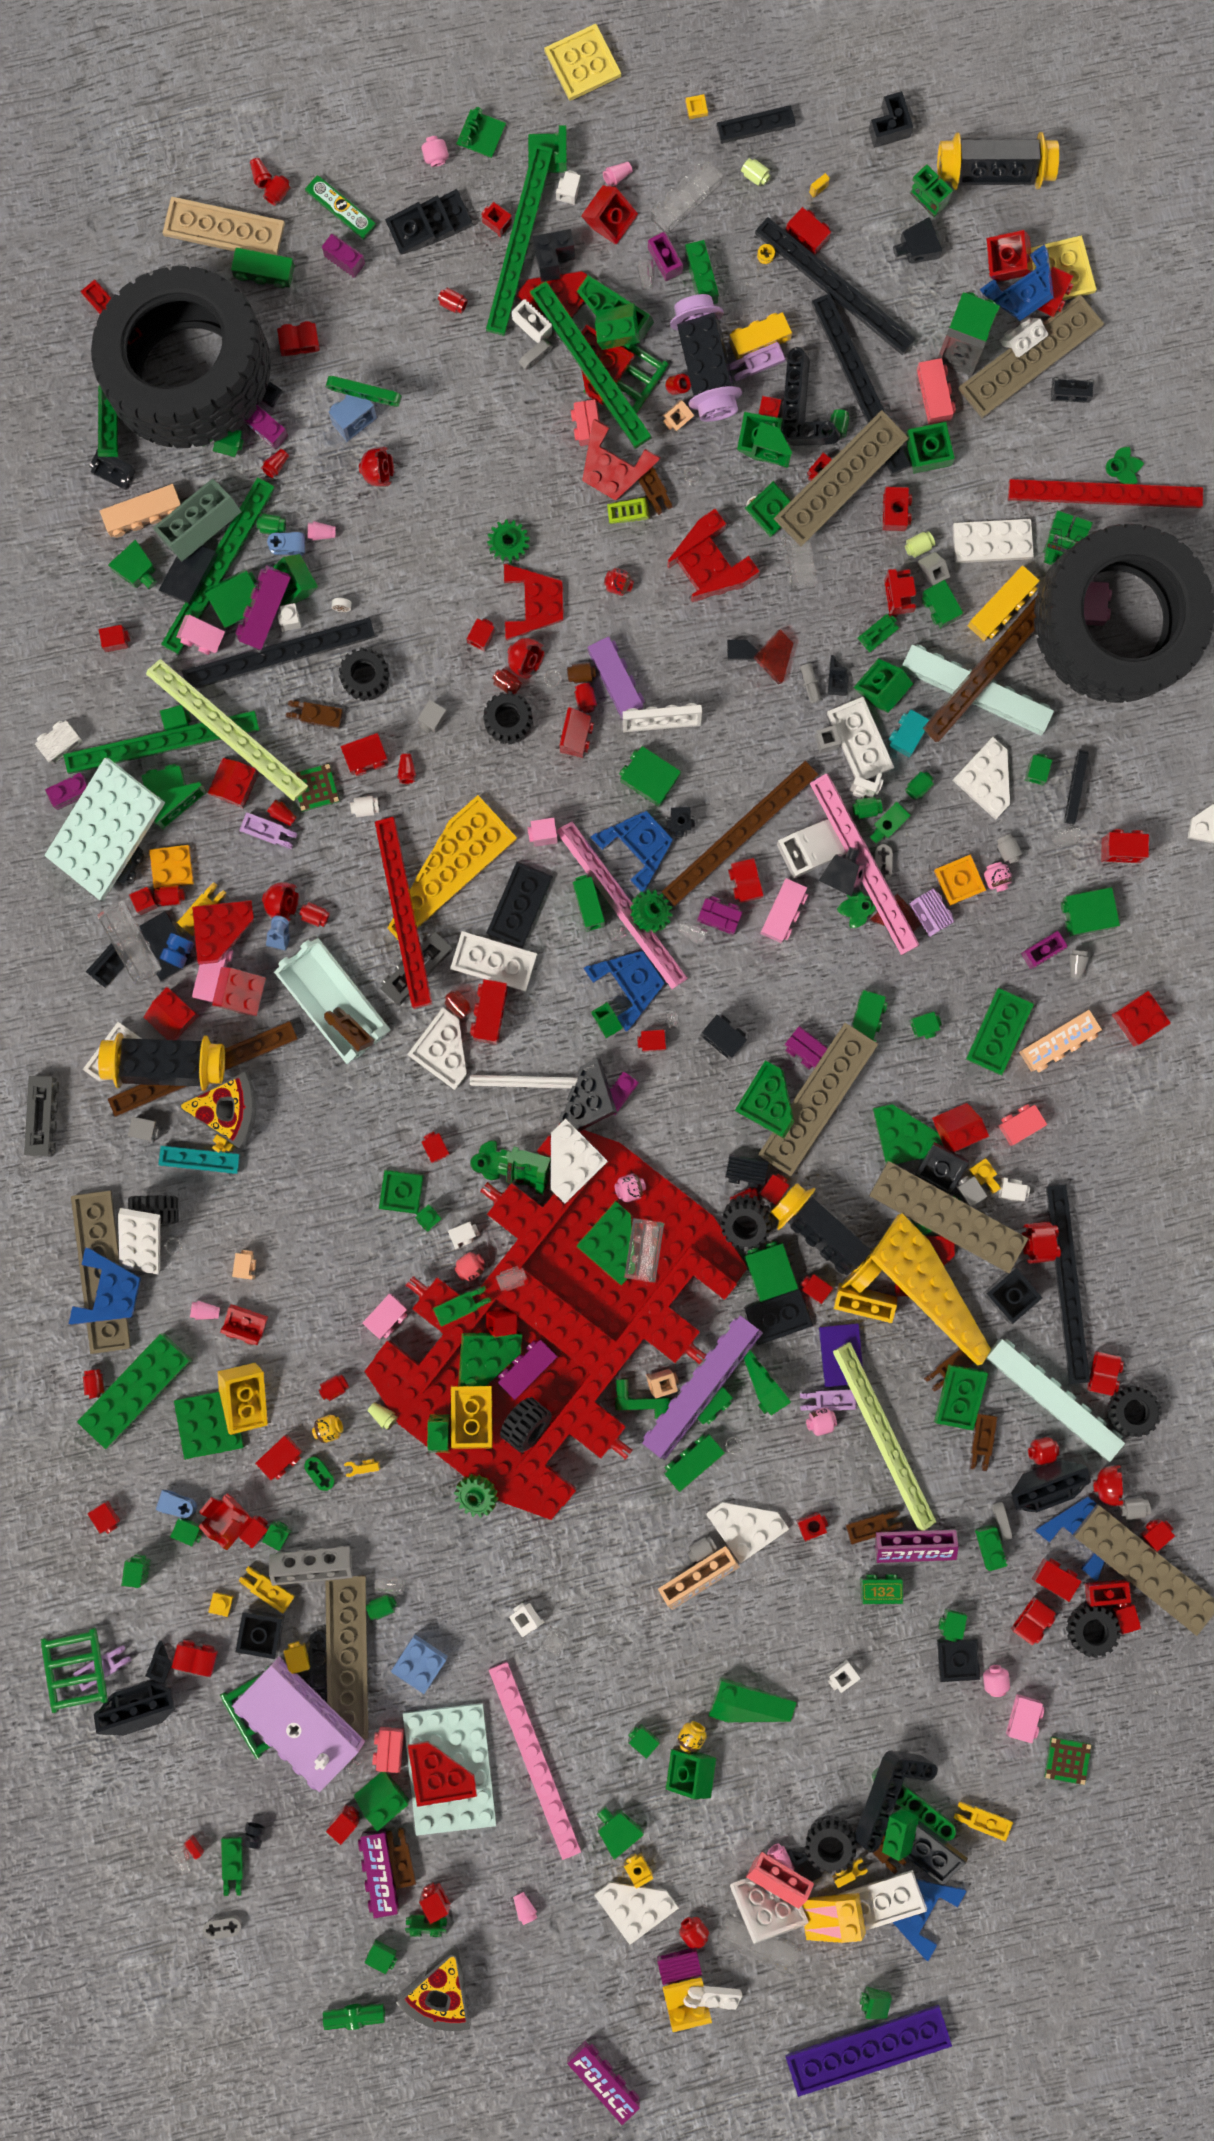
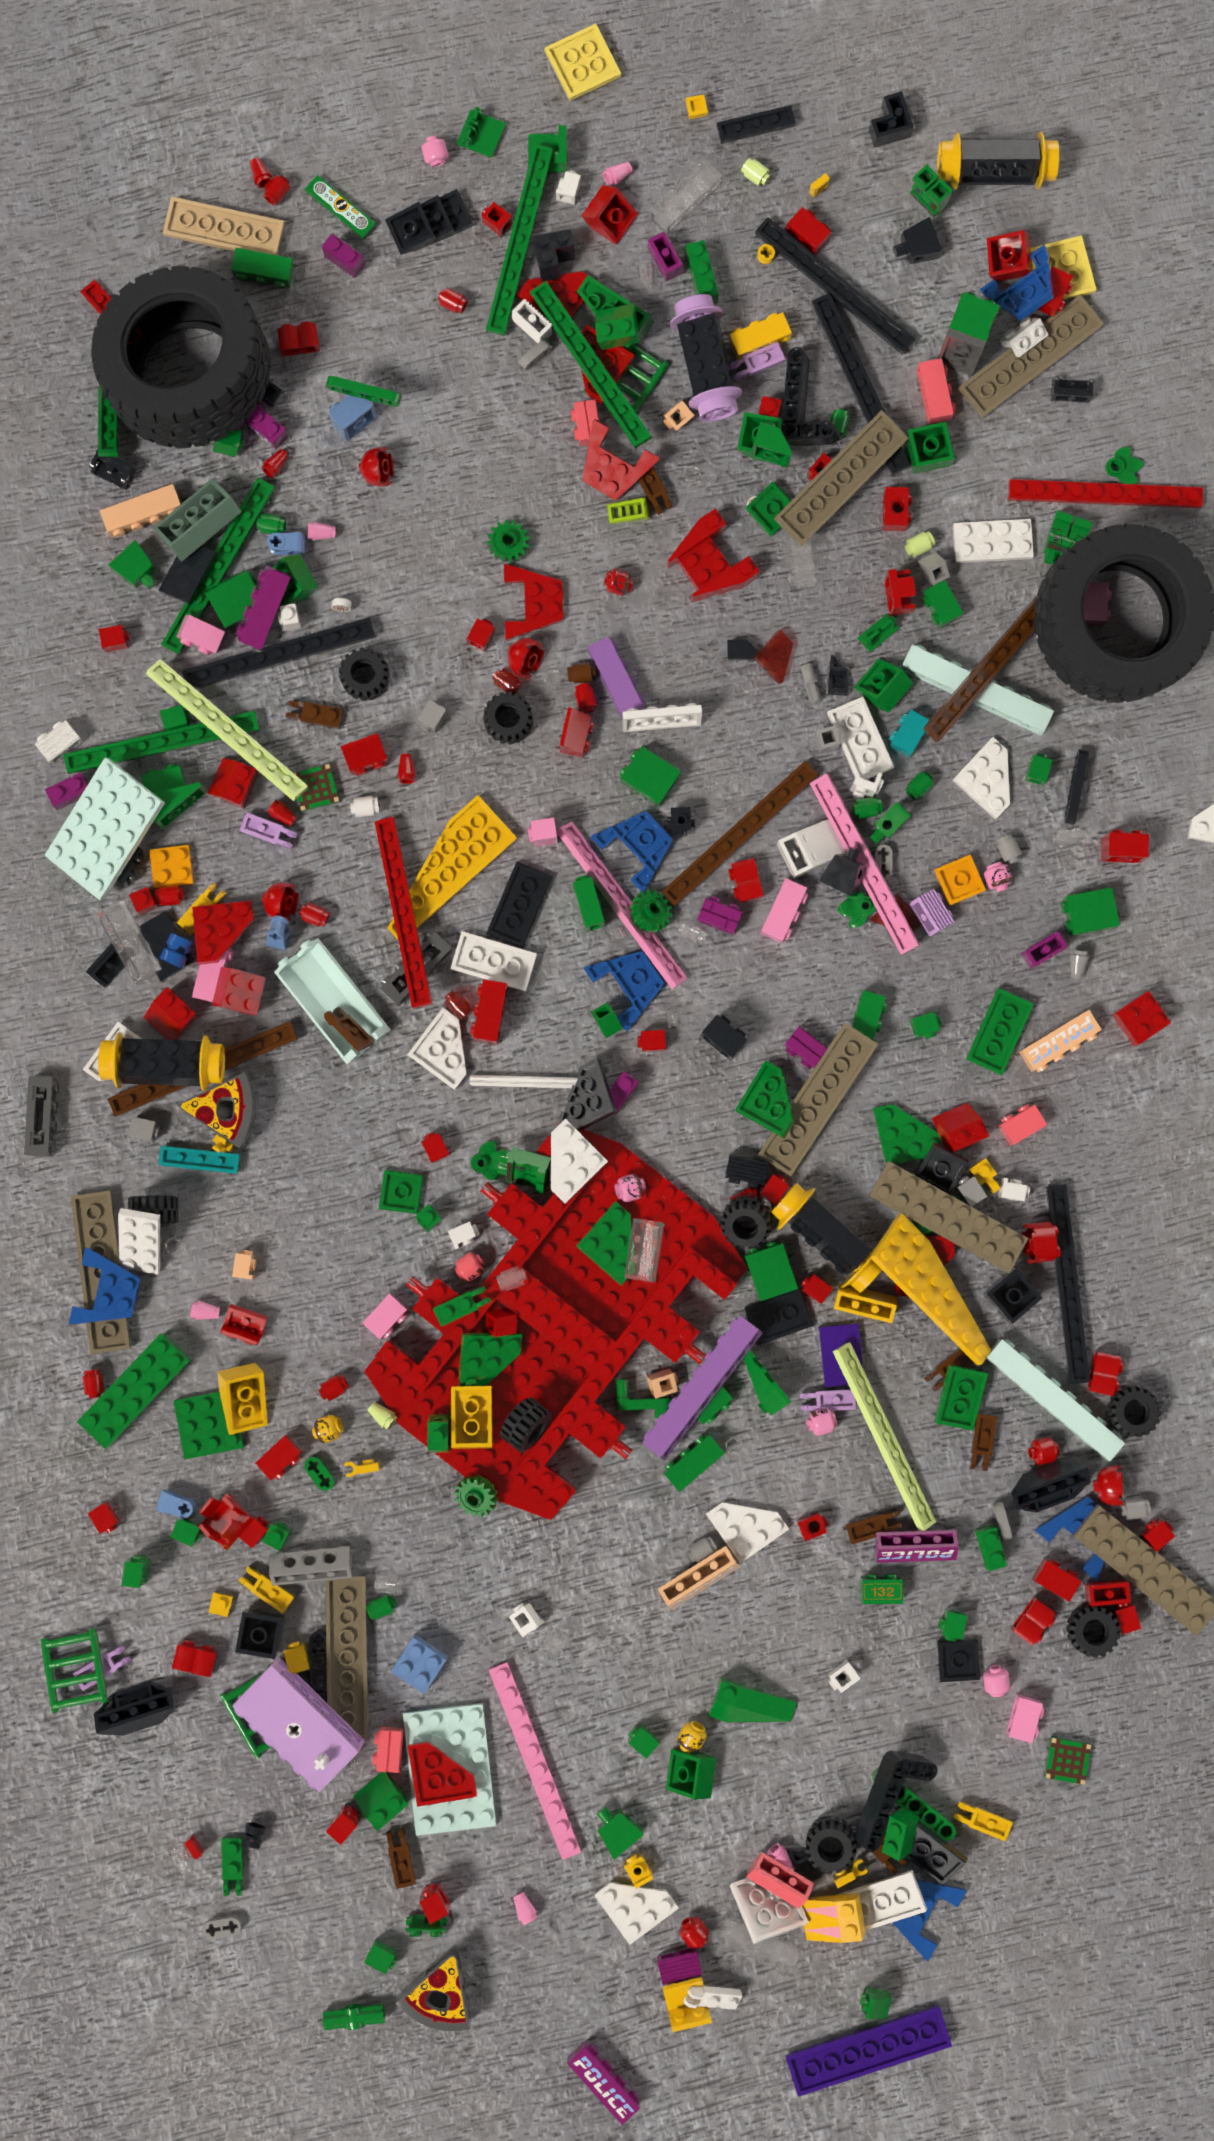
black slope [145,1640,172,1684] -> none
magenta brick [358,1828,399,1918] -> none
magenta brick [498,1339,557,1399] -> none
red brick [665,373,691,395] -> none
yellow brick [967,565,1040,641] -> none

